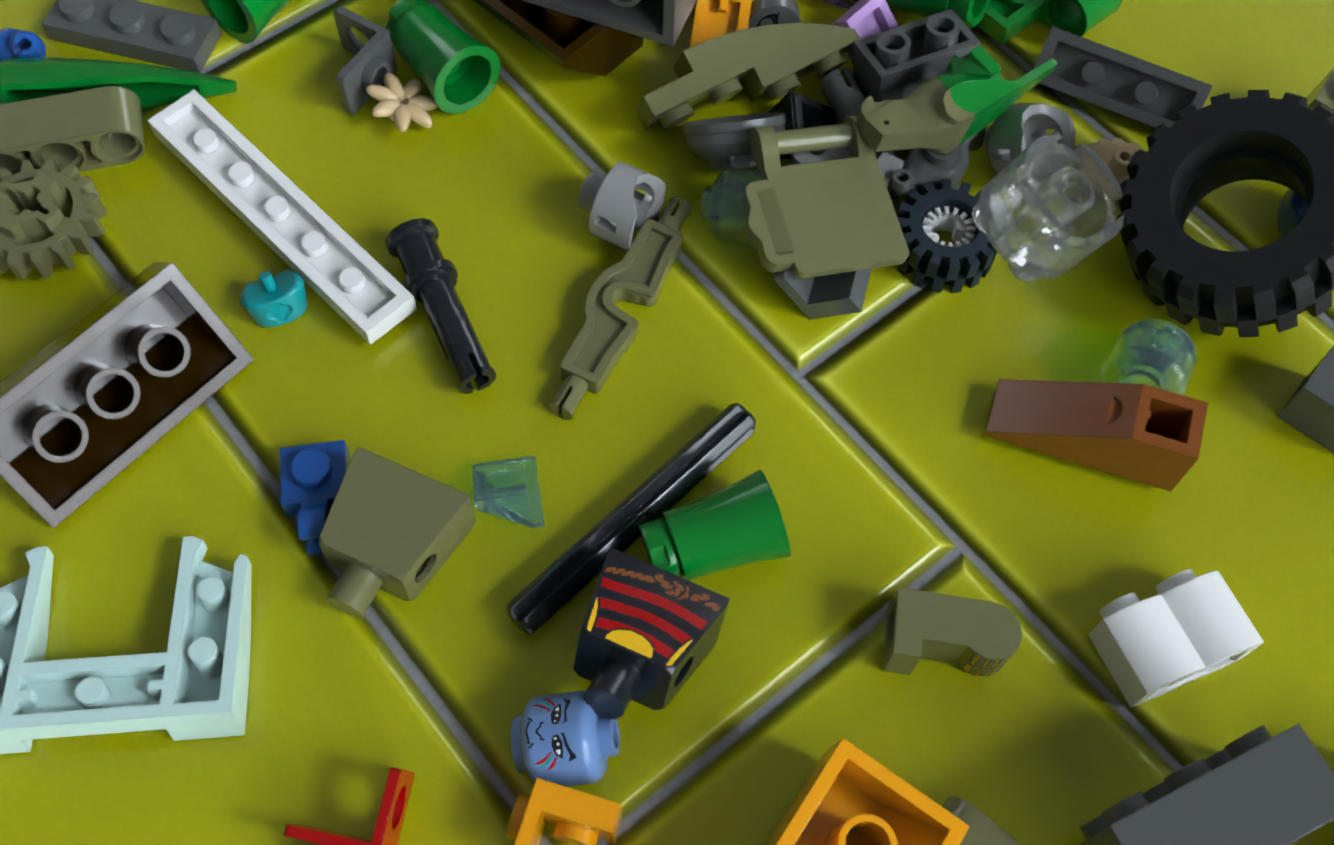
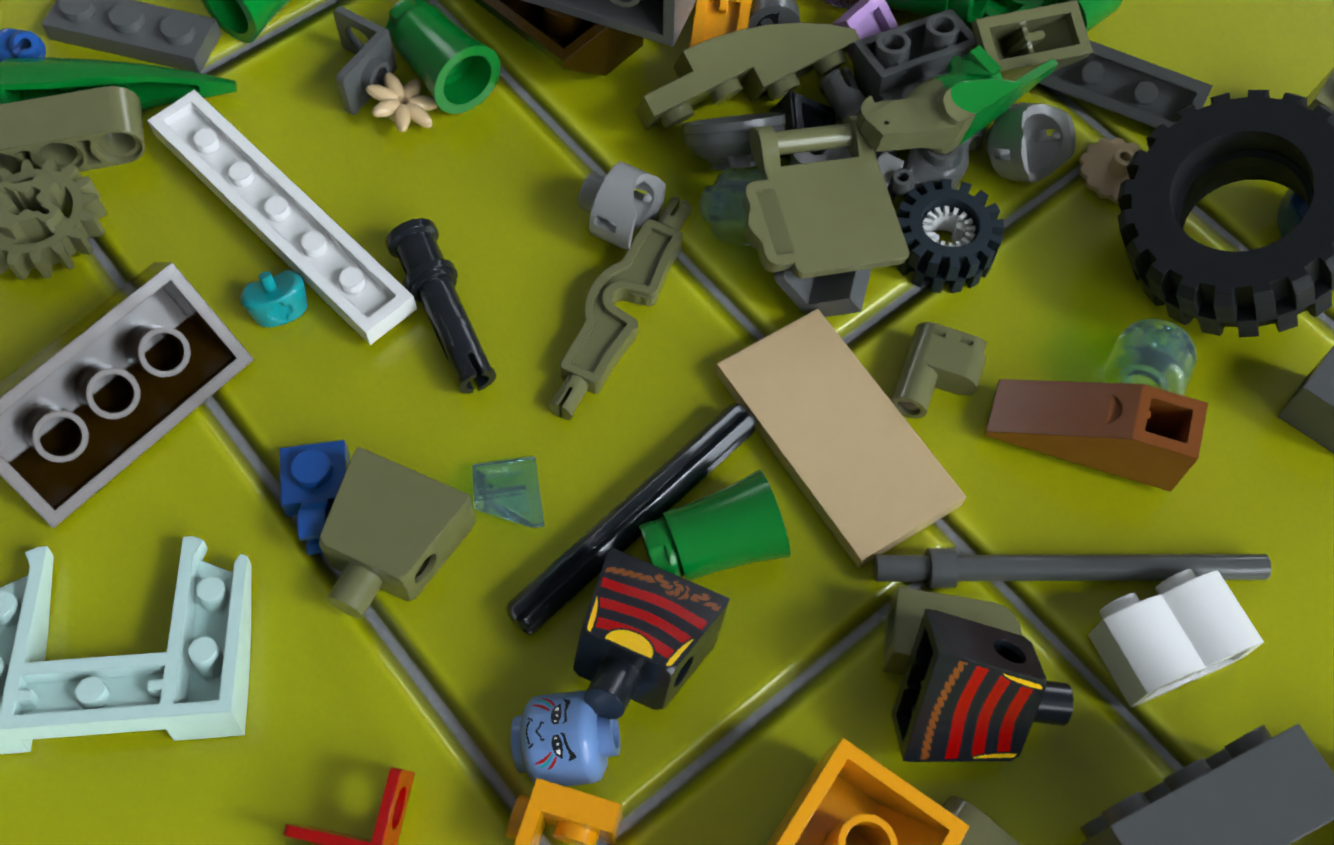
clear brick [972,135,1124,282] -> none
none -> tan tile [716,309,966,569]
none -> dark grey bar [873,548,1271,588]
none -> olive piece [891,322,987,419]
none -> black torso [891,609,1073,762]
none -> olive slope [971,0,1093,81]

